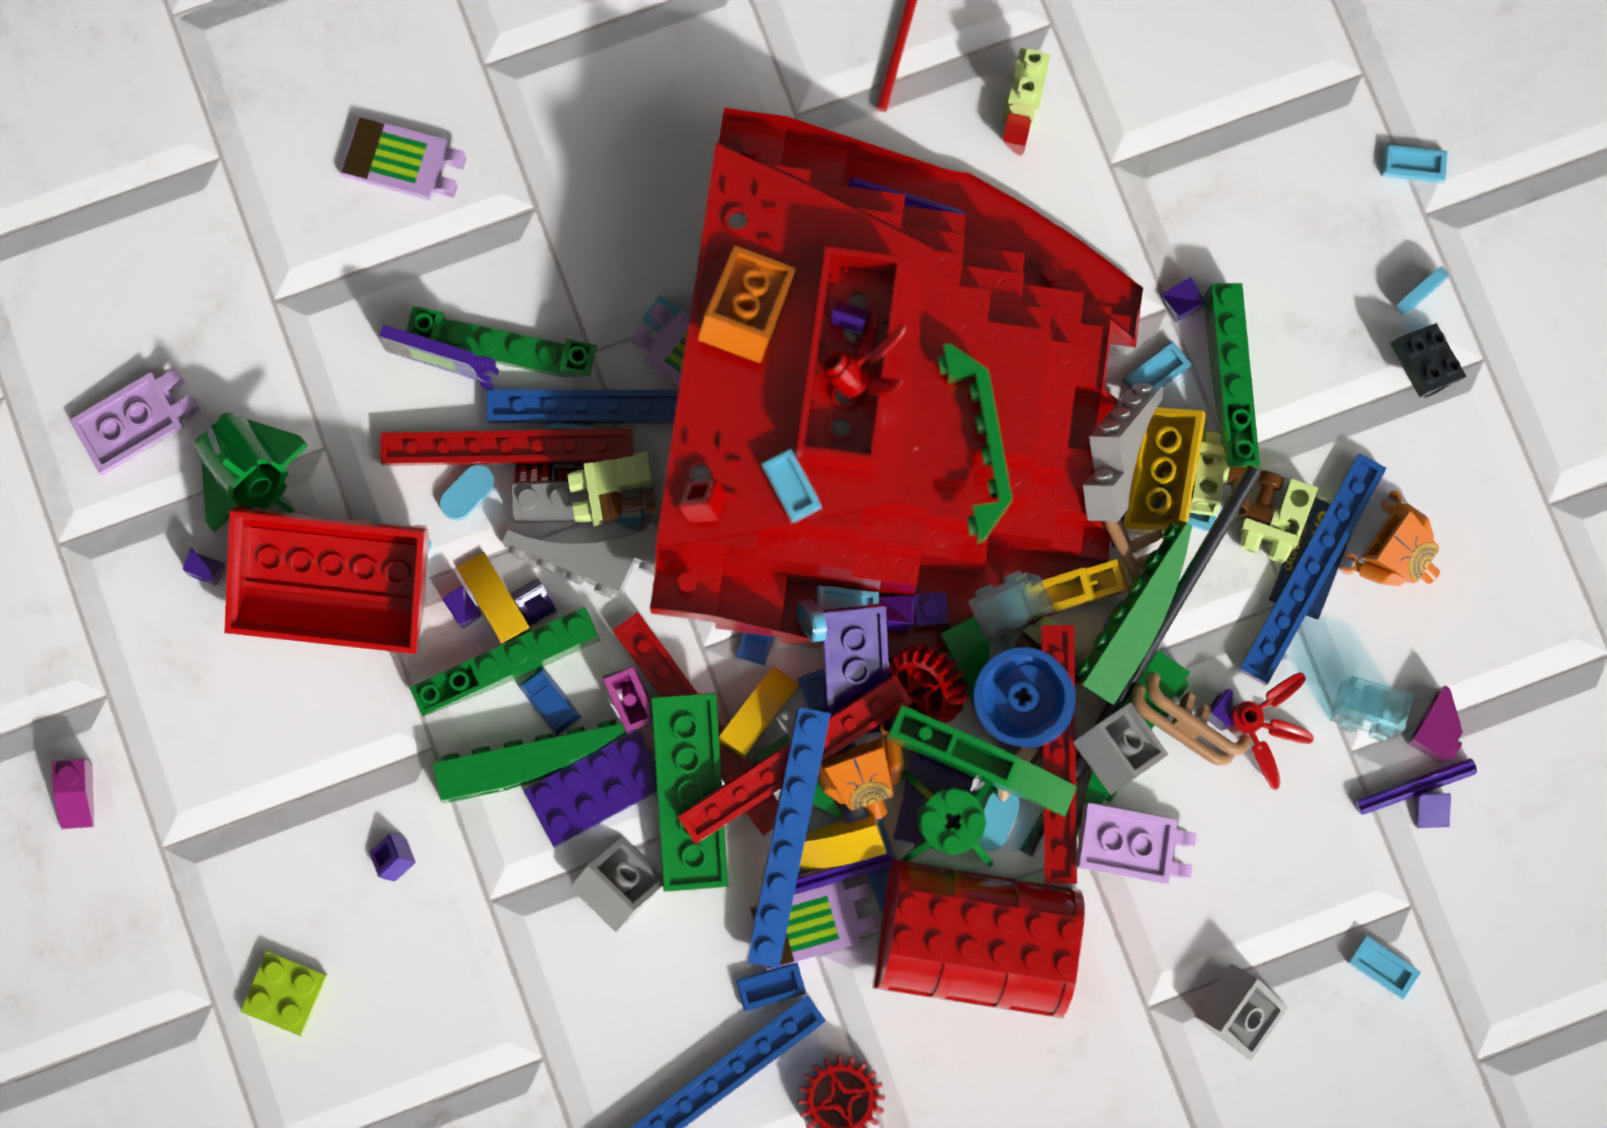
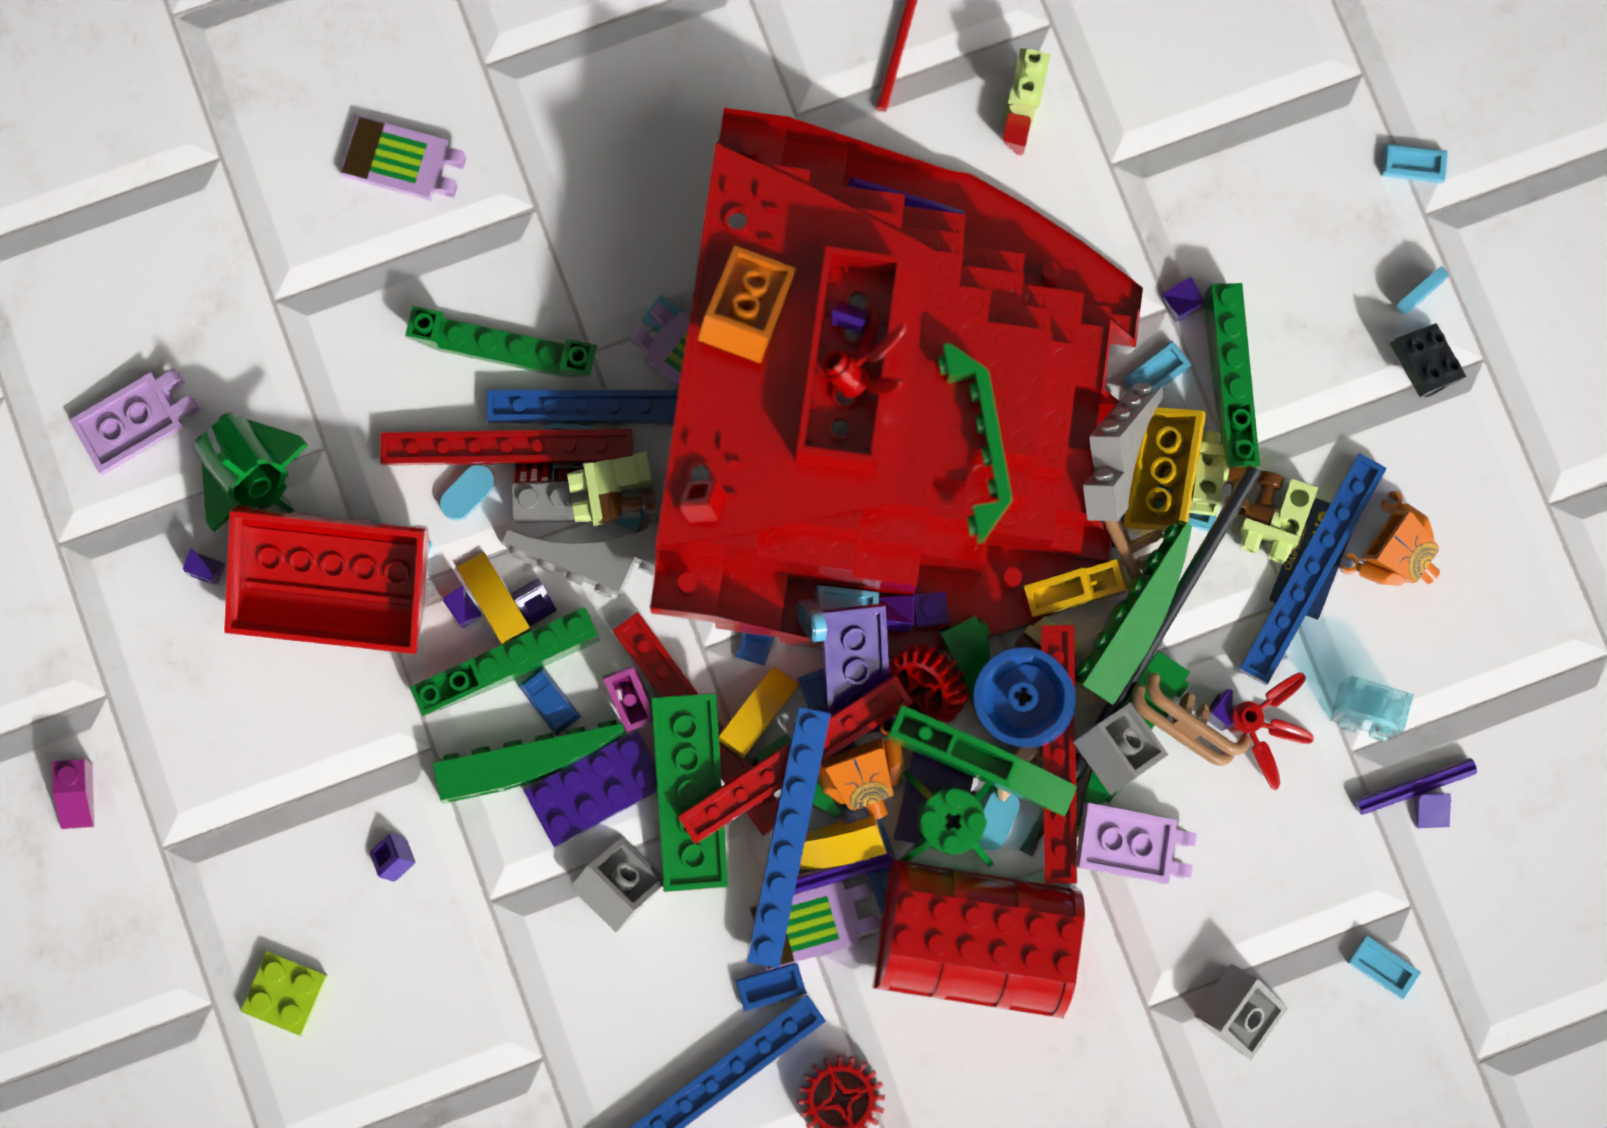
dark purple tile [379,324,499,390] -> none
medium azure tile [761,448,822,523] -> none
clear light blue brick [968,571,1055,637] -> none
magenta slope [1407,685,1463,763] -> none

